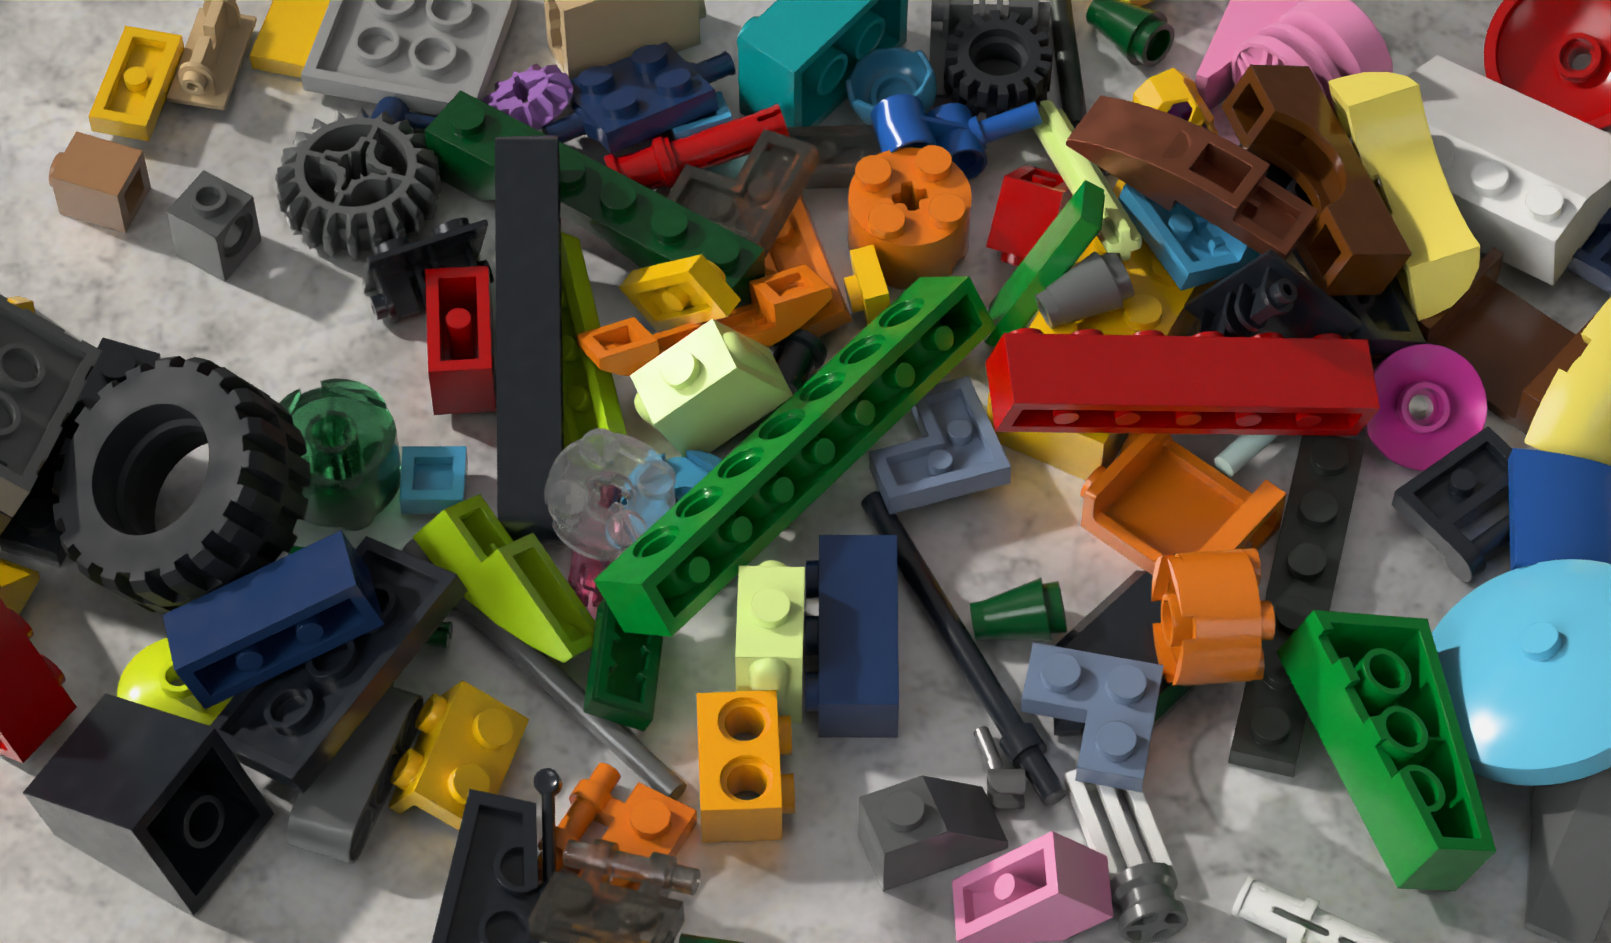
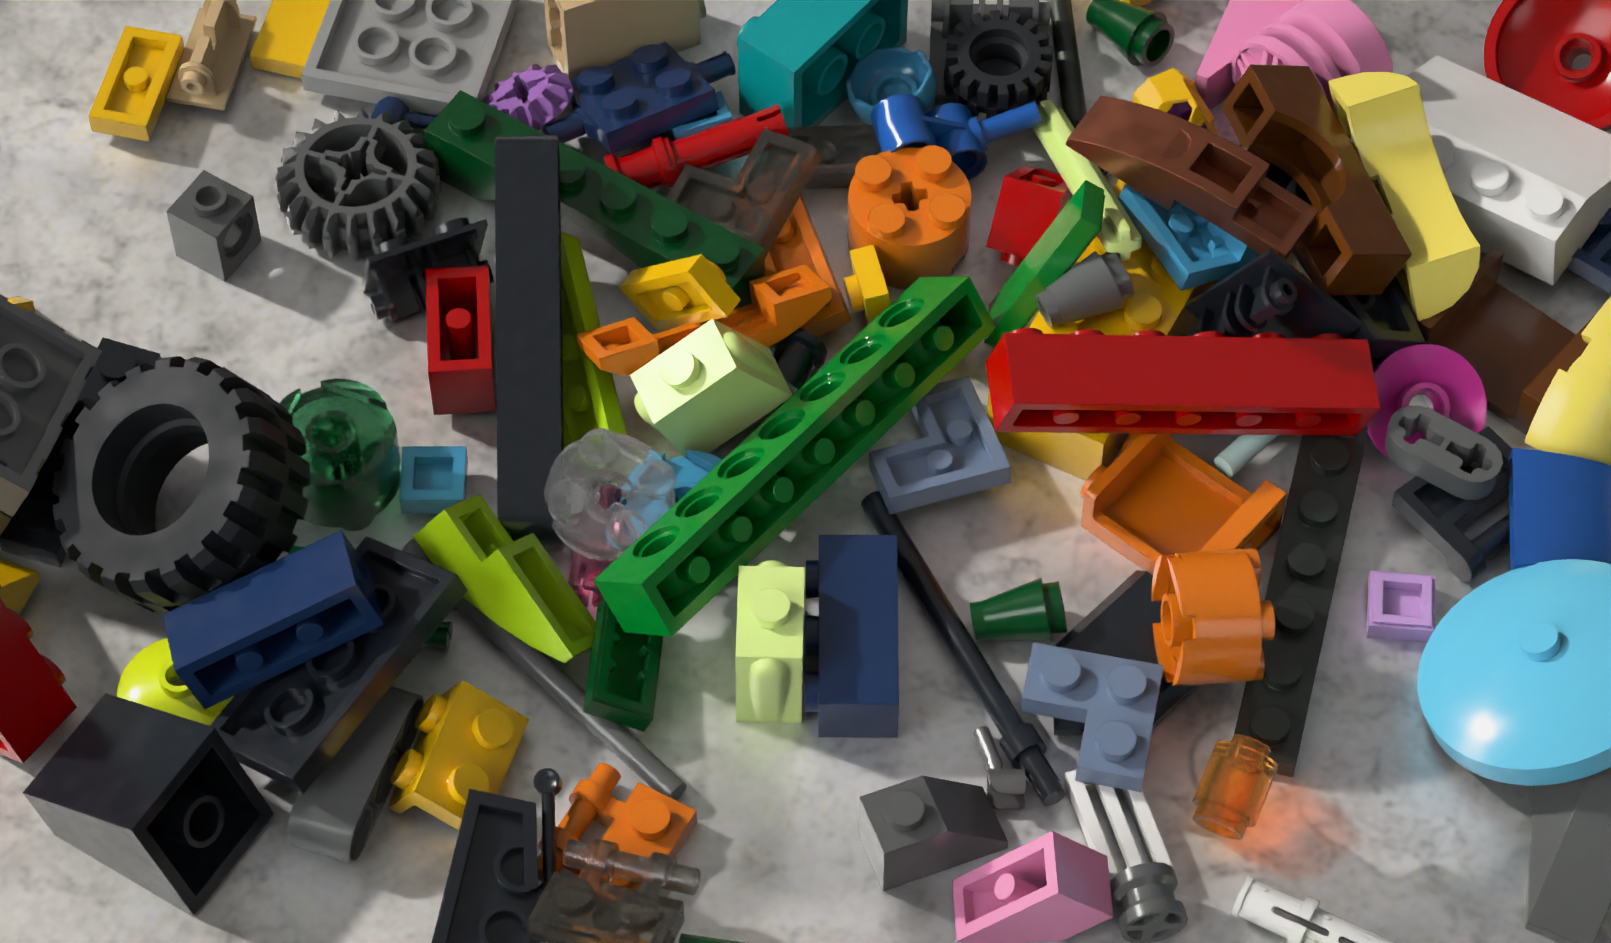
medium nougat brick [49,131,151,233] -> none
light orange brick [696,690,795,843] -> none
green wedge [1276,610,1497,891] -> none
none -> clear orange brick [1192,734,1279,840]
none -> lavender tile [1366,571,1435,642]
none -> dark grey beam [1384,406,1503,500]

